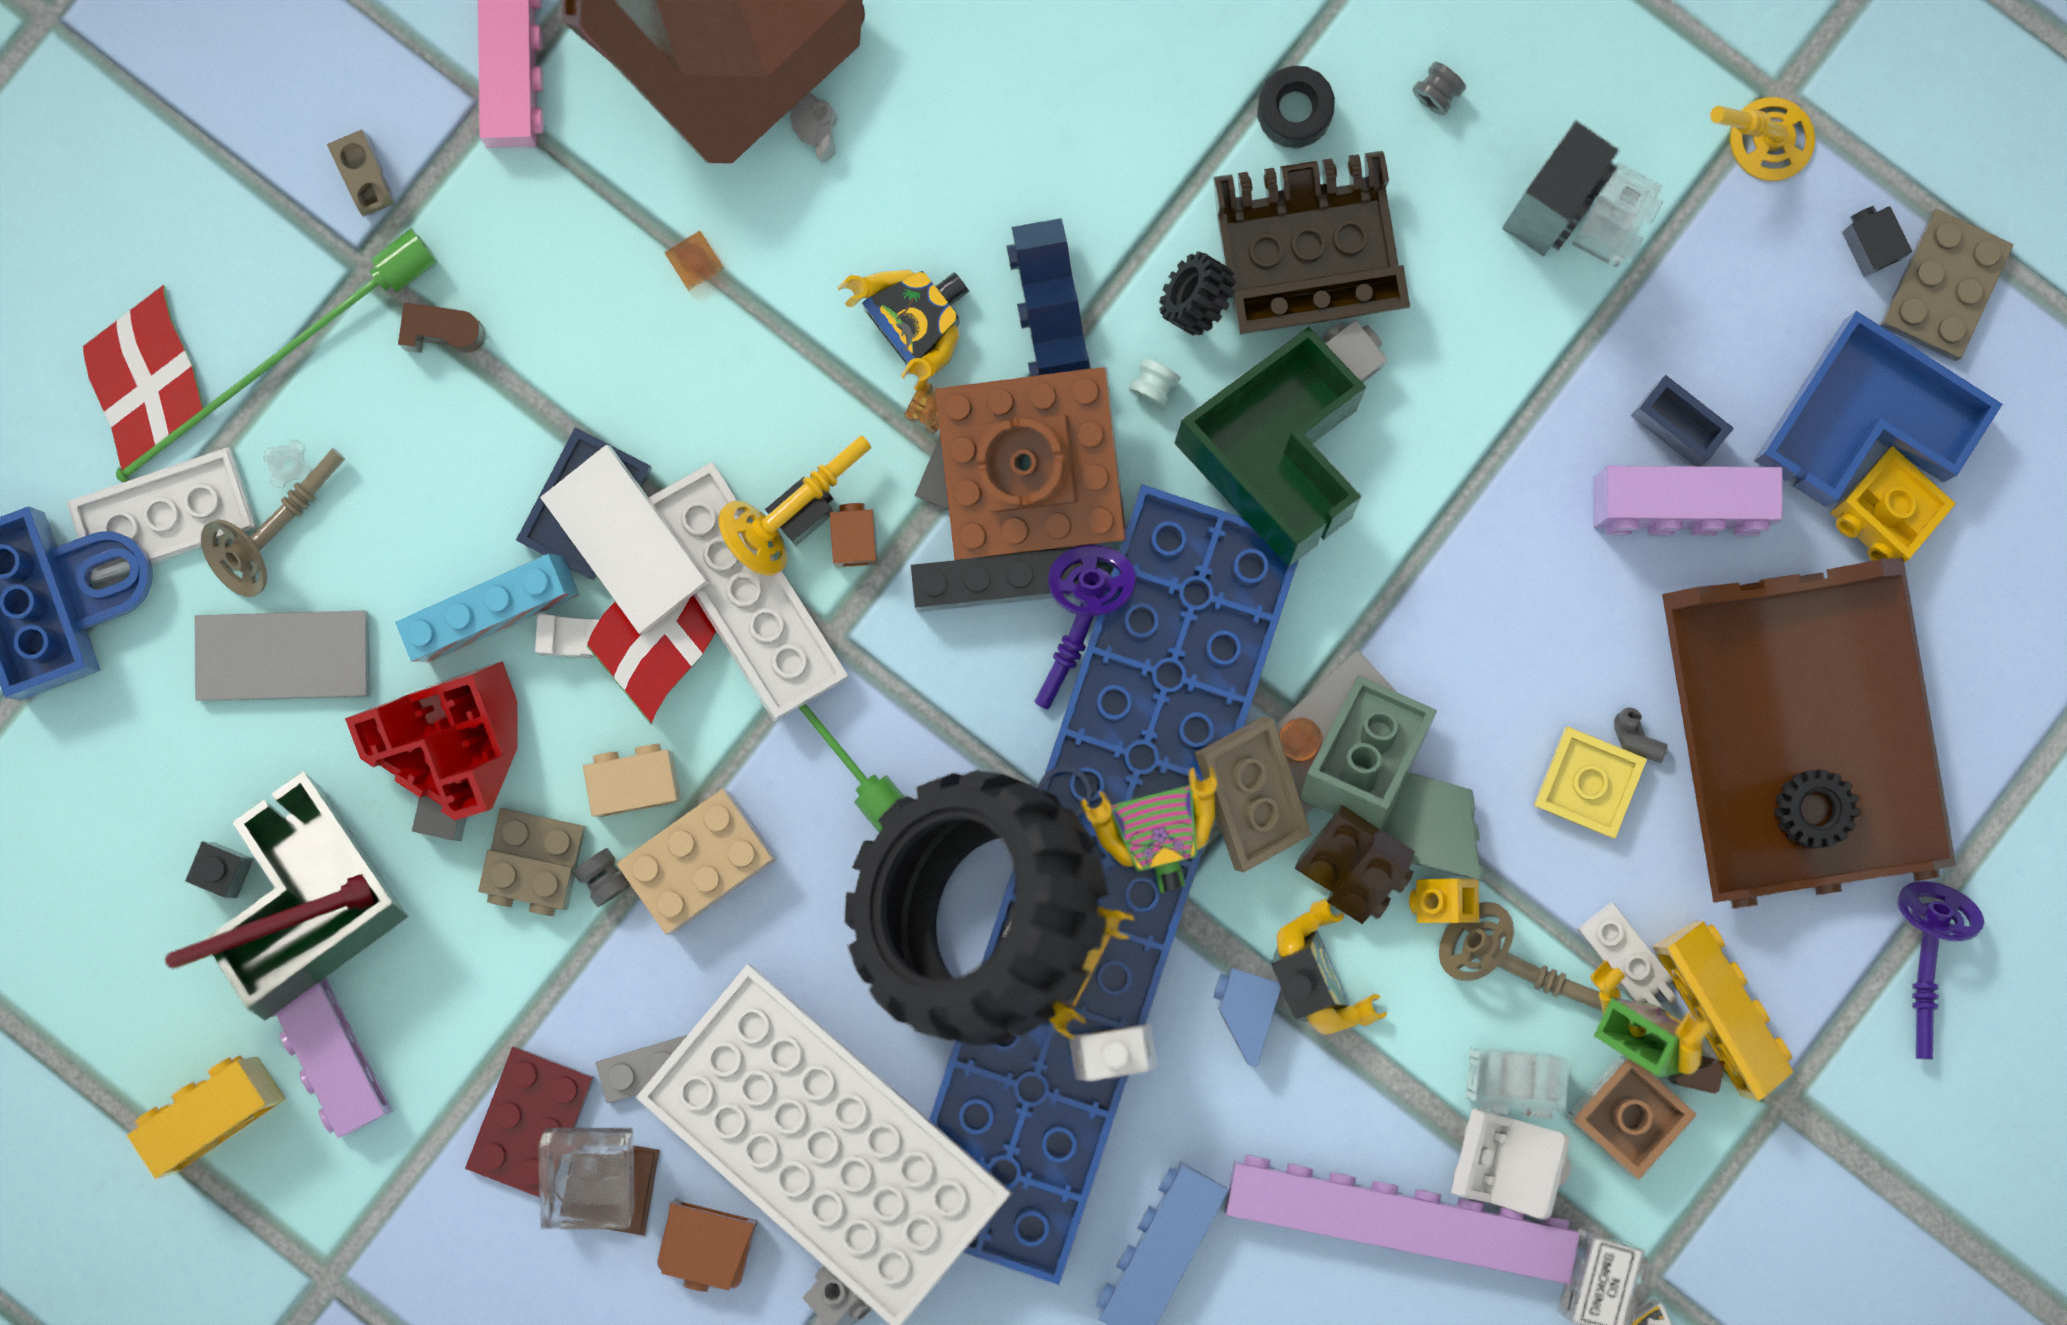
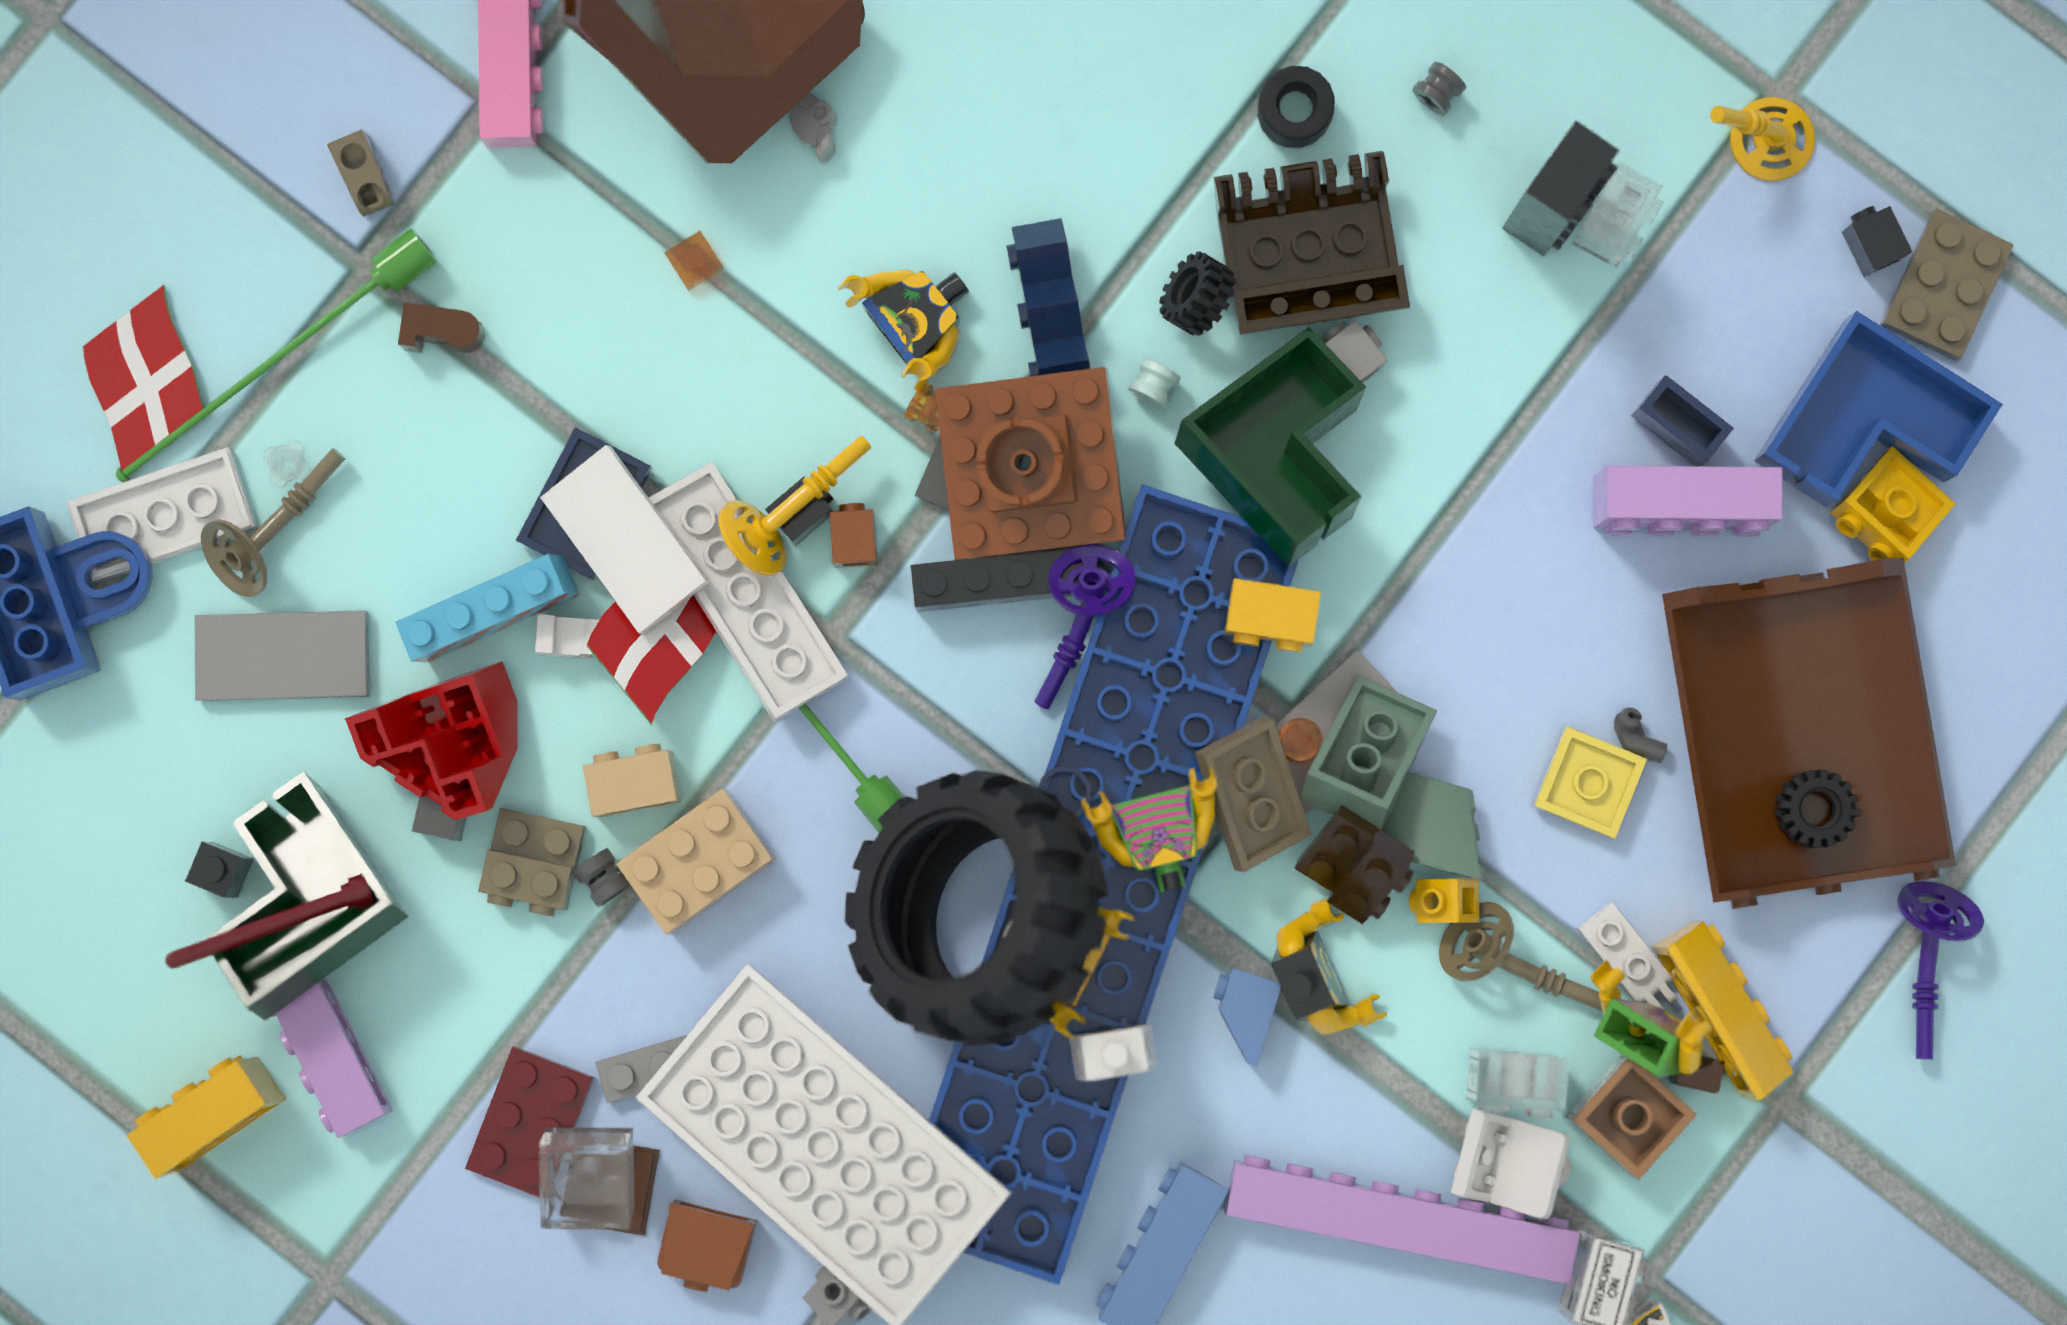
none -> yellow brick [1224,578,1321,653]

